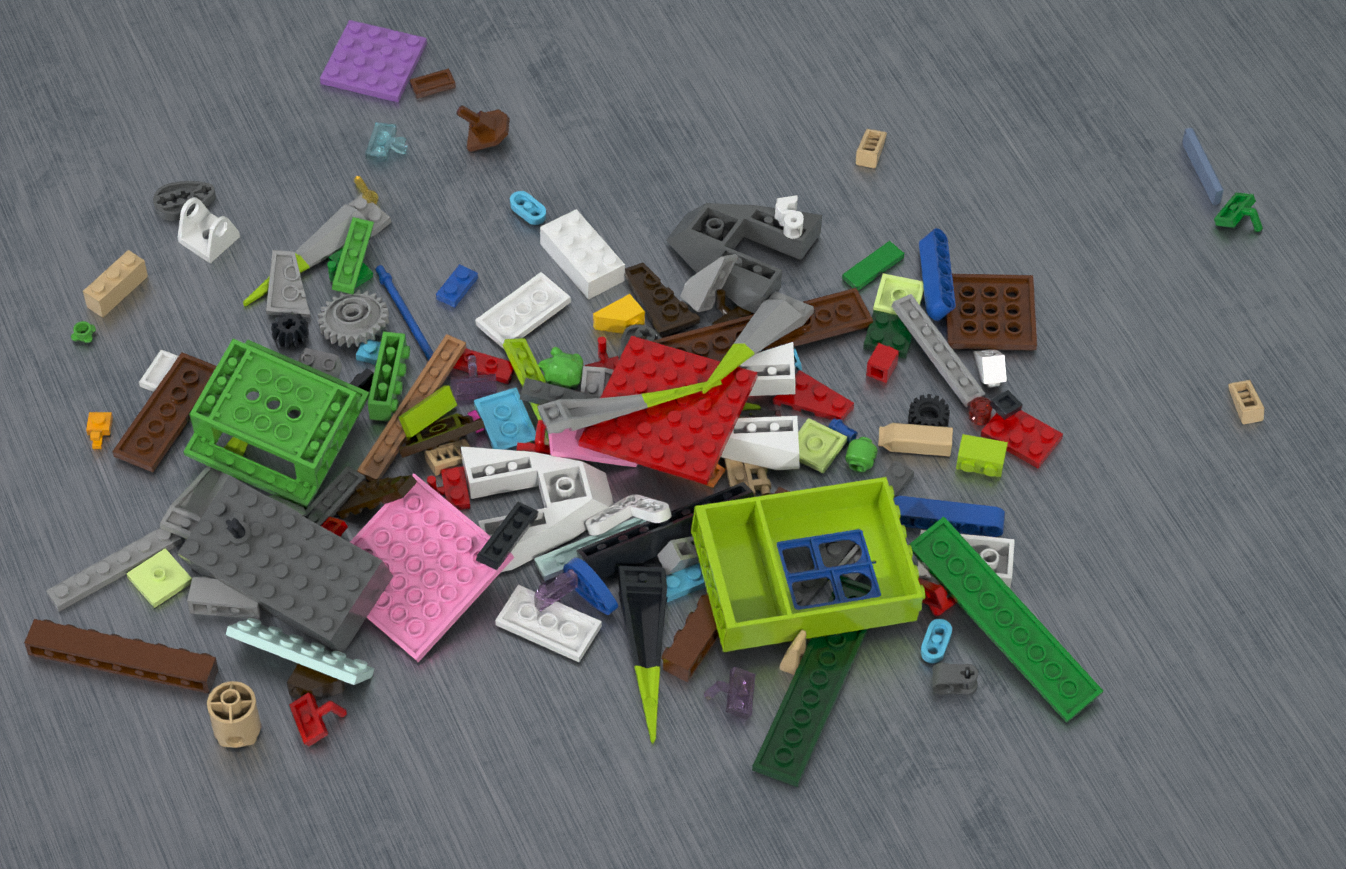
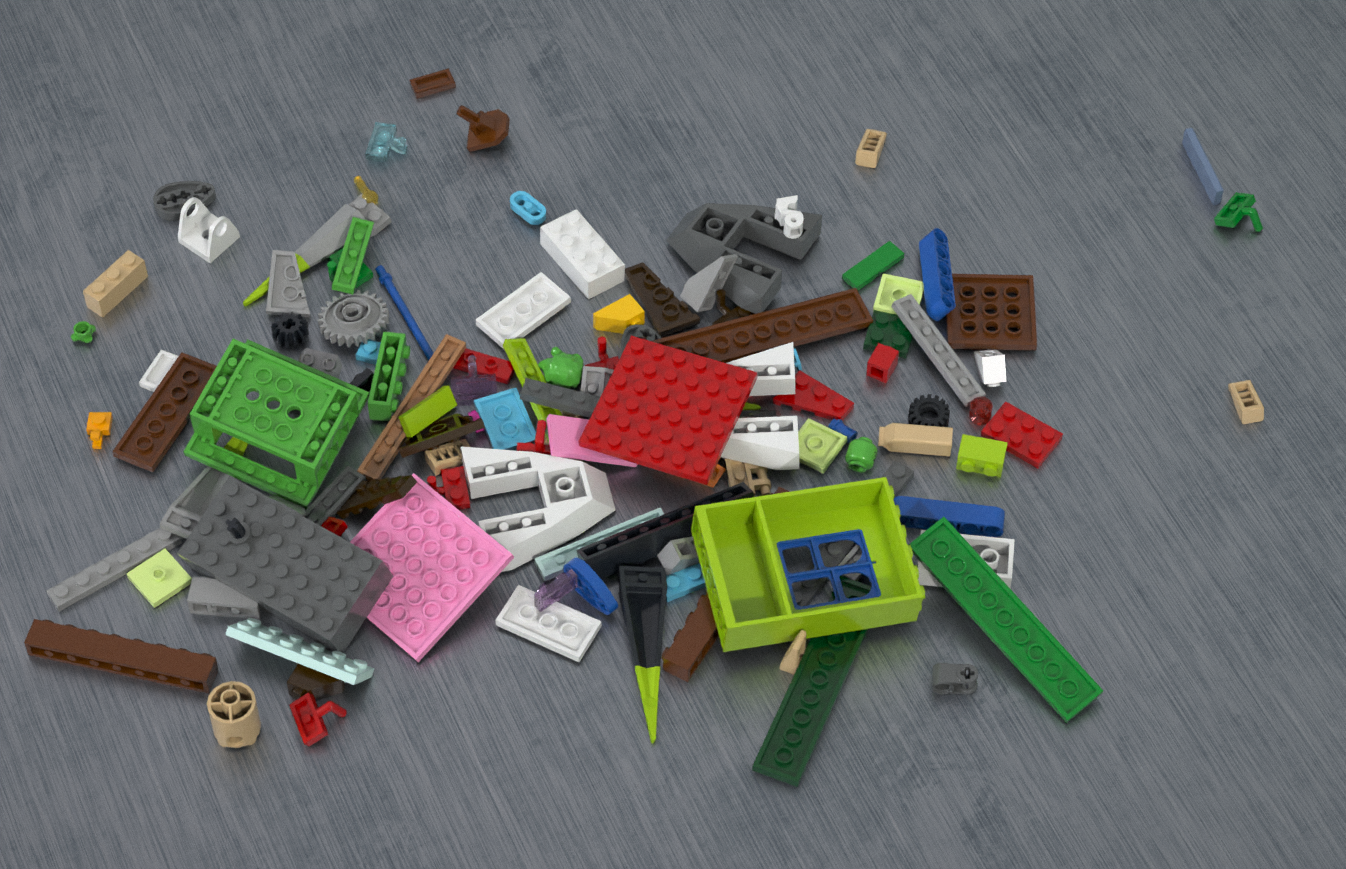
medium lavender plate [320,20,427,103] -> none
blue plate [436,264,478,308] -> none
black tile [476,502,539,570] -> none
light grey plate [537,381,722,434] -> none
white beam [585,495,672,536] -> none
light grey plate [702,291,814,393] -> none
clear purple plate [704,667,755,719] -> none
red plate [918,578,957,617] -> none
medium azure plate [921,619,952,663] -> none
black plate [990,390,1023,420] -> none

